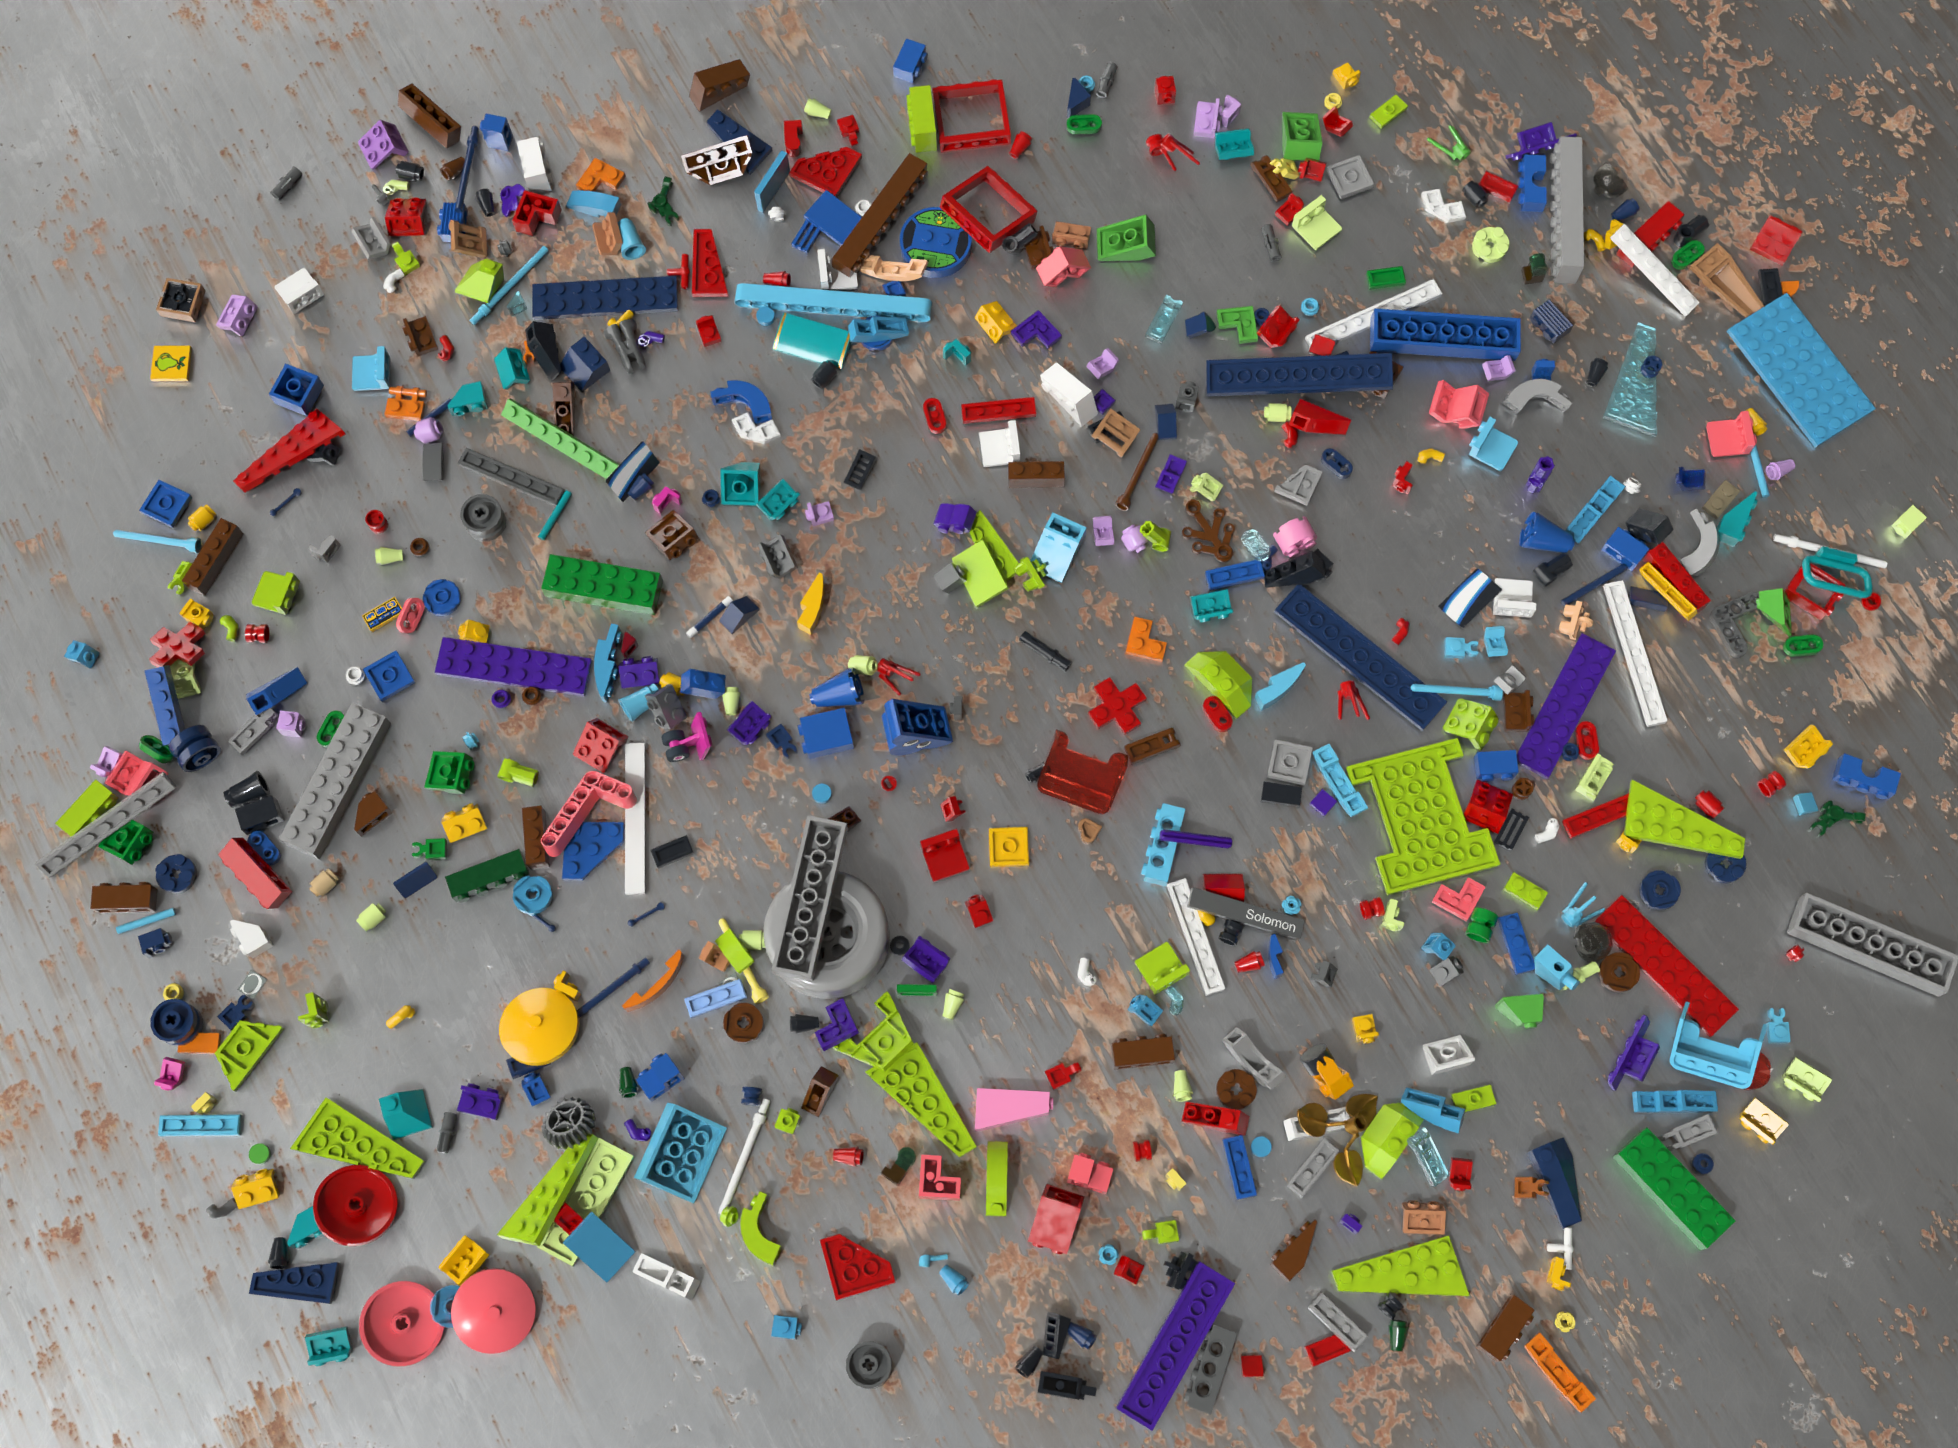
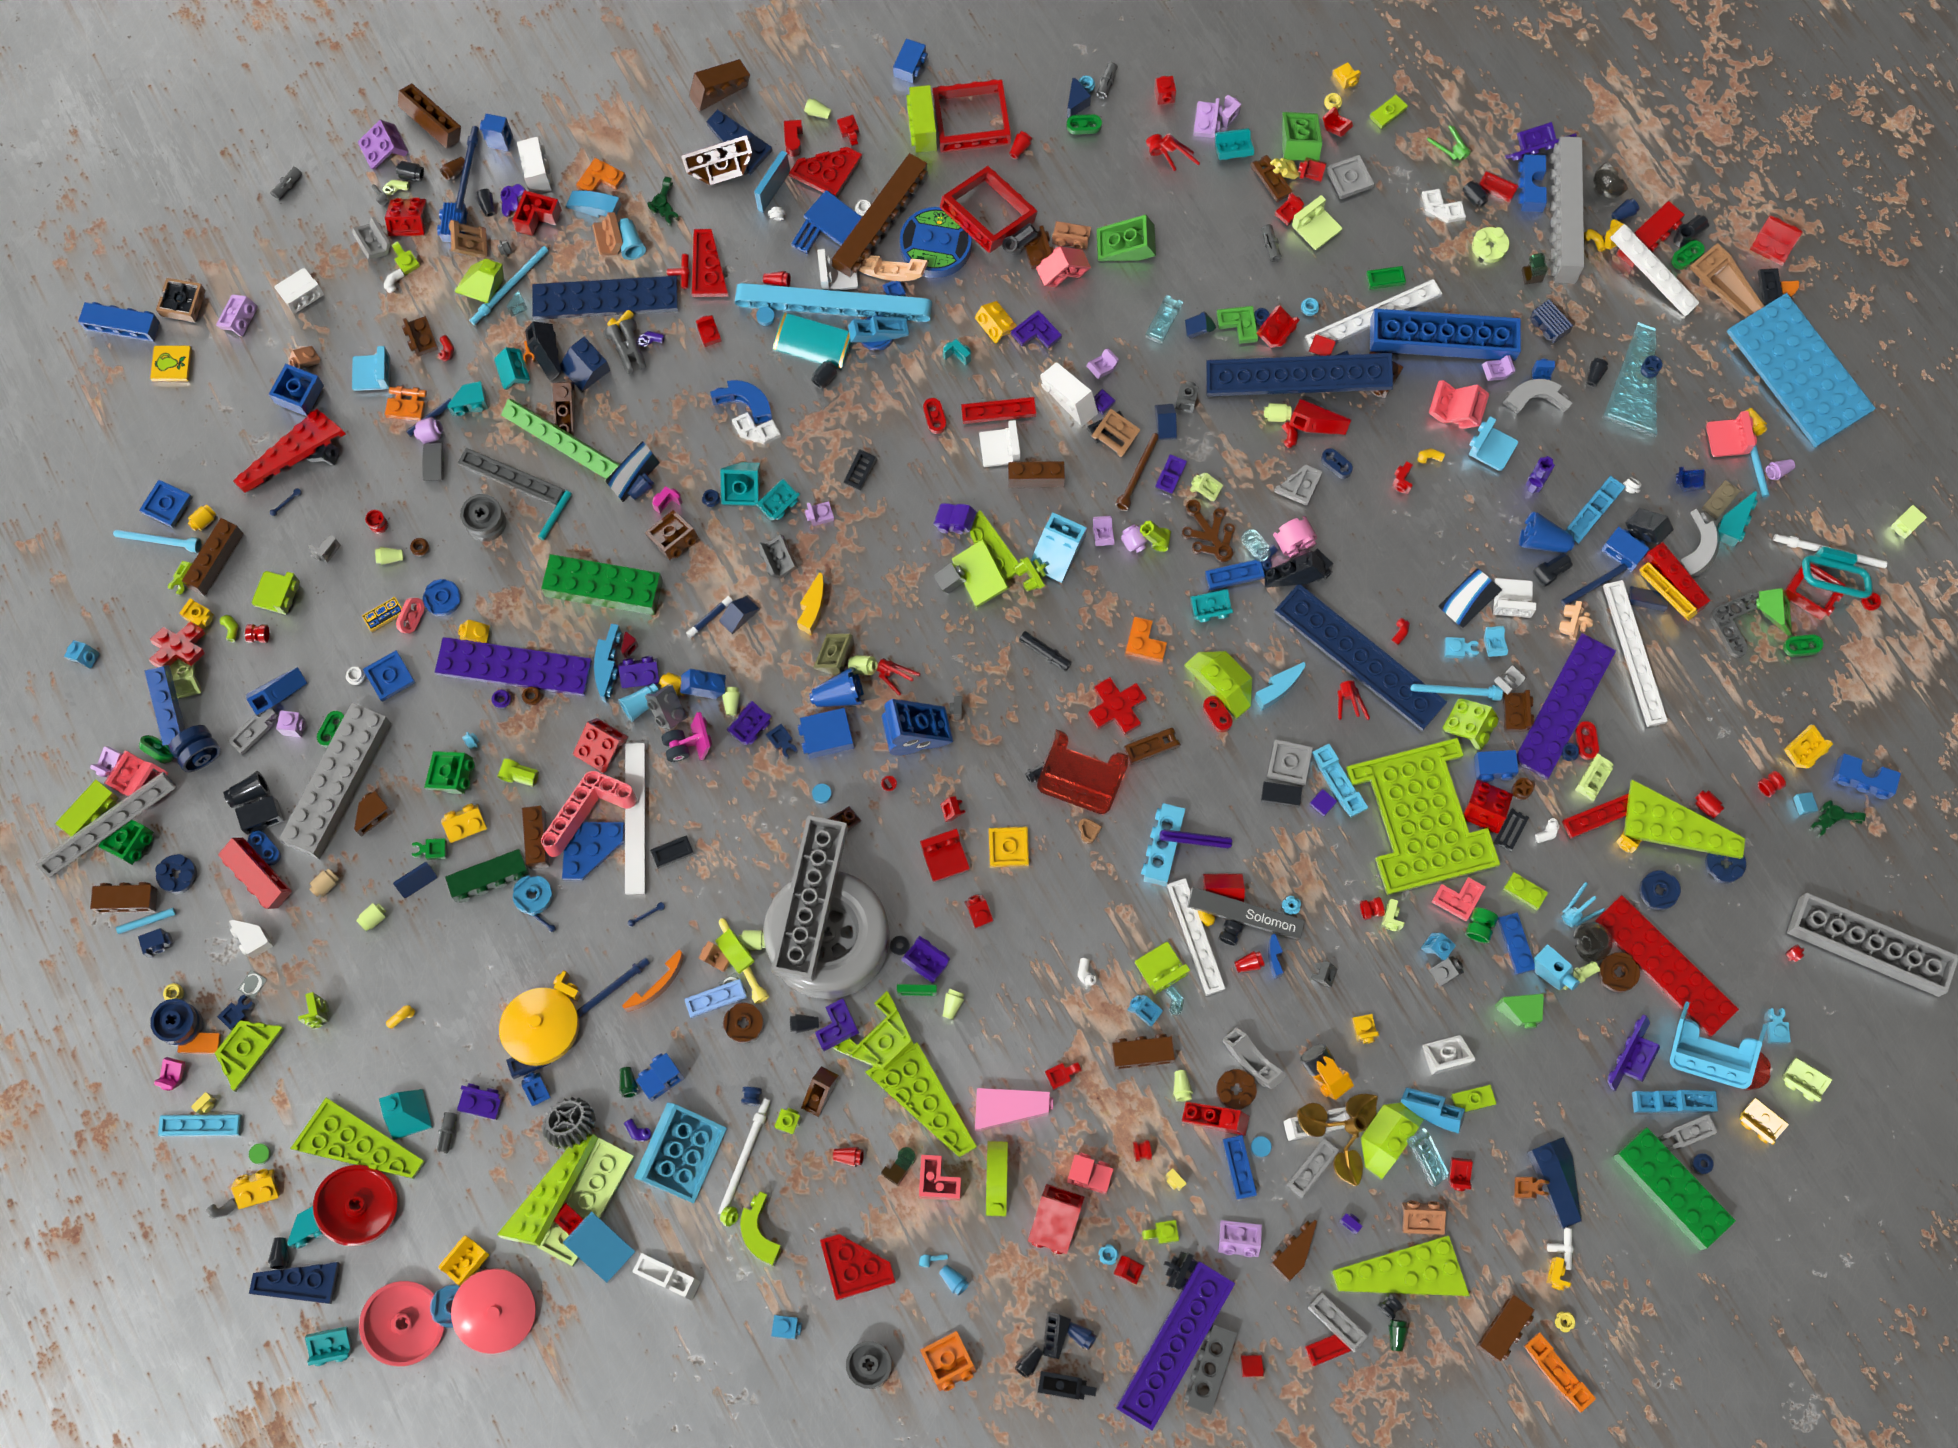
none -> blue brick [78,302,160,342]
none -> nougat bracket [289,346,321,370]
none -> olive slope [813,634,854,676]
none -> orange plate [920,1331,977,1391]
none -> lavender bracket [1218,1220,1262,1257]

